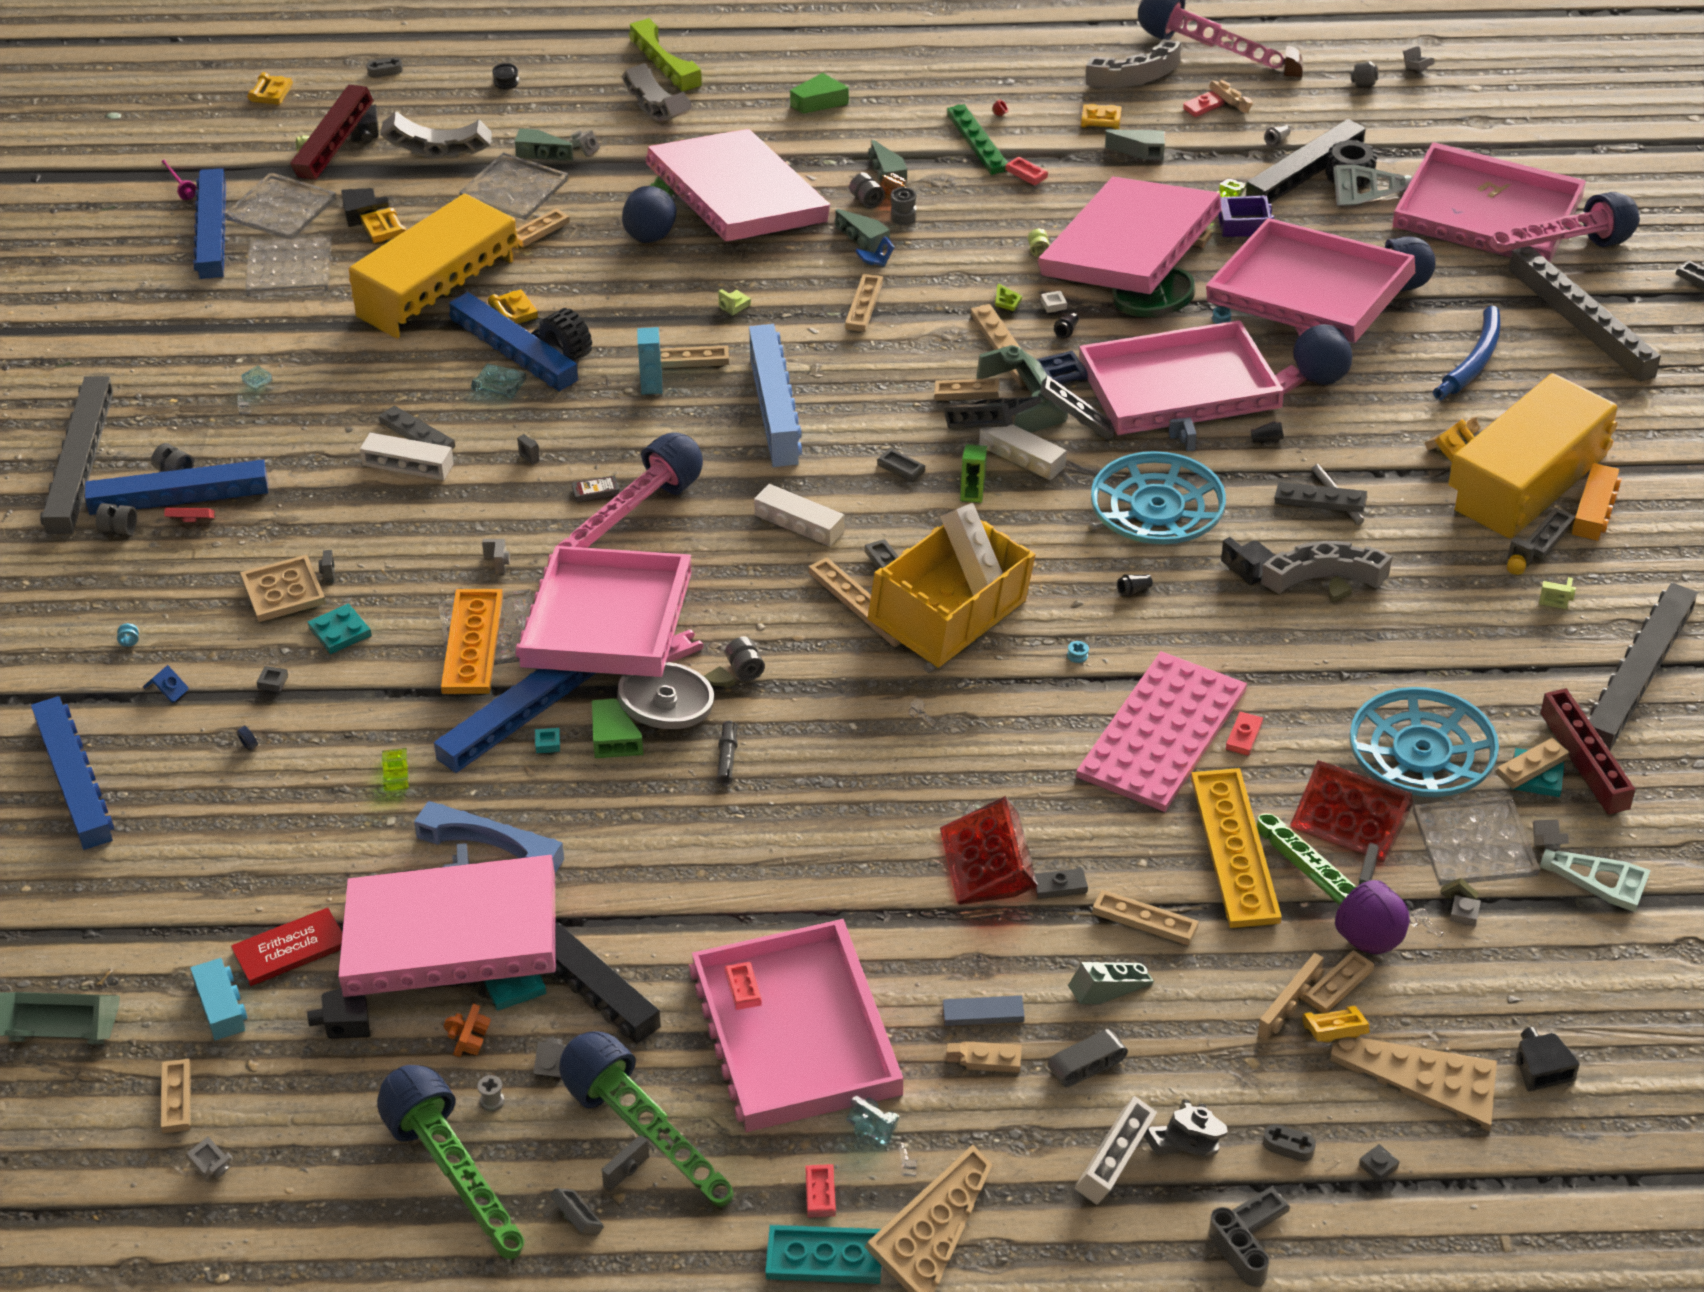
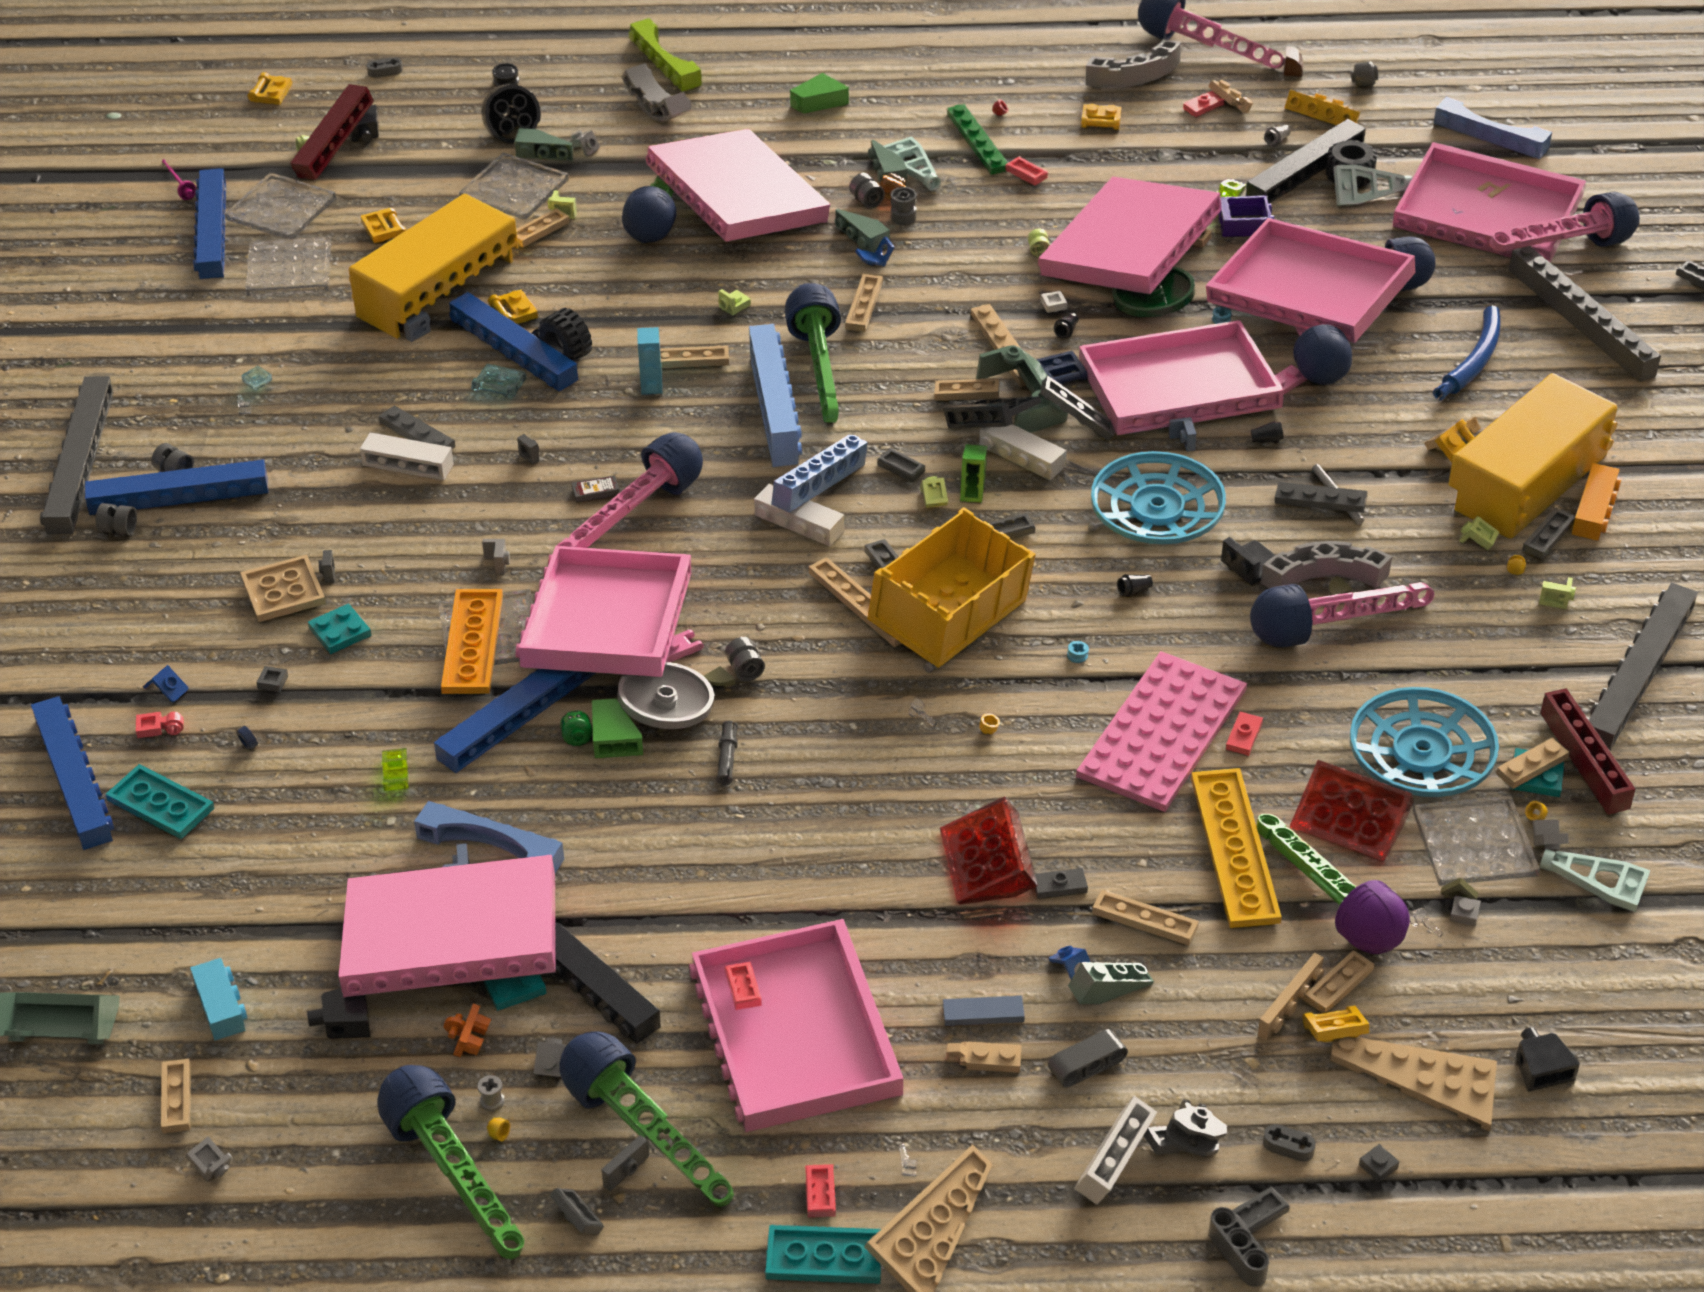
medium azure bush [117,623,139,647] -> none
coral plate [164,508,215,522] -> none
red tile [231,907,343,986] -> none
black torso [341,188,389,227] -> none
light grey brick [380,111,492,159] -> none
teal plate [535,728,560,753] -> none
clear light blue hips [846,1096,899,1145] -> none
white brick [940,503,1003,596] -> none
lime piece [995,284,1022,311] -> none
sand green slope [1105,130,1165,160] -> none
dark grey tile [1358,843,1379,886] -> none
light grey bracket [1403,46,1434,72] -> none
dark grey plate [1508,537,1536,567] -> none
none -> teal plate [105,764,215,839]
none -> coral plate [136,712,184,738]
none -> sand blue bracket [404,310,431,342]
none -> black cylinder [481,84,541,143]
none -> yellow hinge [486,1118,511,1141]
none -> yellowish green bracket [548,190,577,219]
none -> green head [560,710,593,746]
none -> medium blue brick [771,434,868,513]
none -> piece [785,283,841,423]
none -> light aqua plate [884,137,941,191]
none -> yellowish green bracket [920,476,948,508]
none -> yellow hinge [979,714,1000,735]
none -> dark grey plate [989,513,1036,539]
none -> blue bracket [1049,945,1091,980]
none -> piece [1250,583,1434,647]
none -> yellow bracket [1284,90,1360,125]
none -> medium blue arch [1434,97,1552,159]
none -> yellowish green bracket [1459,516,1499,550]
none -> yellow hinge [1525,801,1548,821]

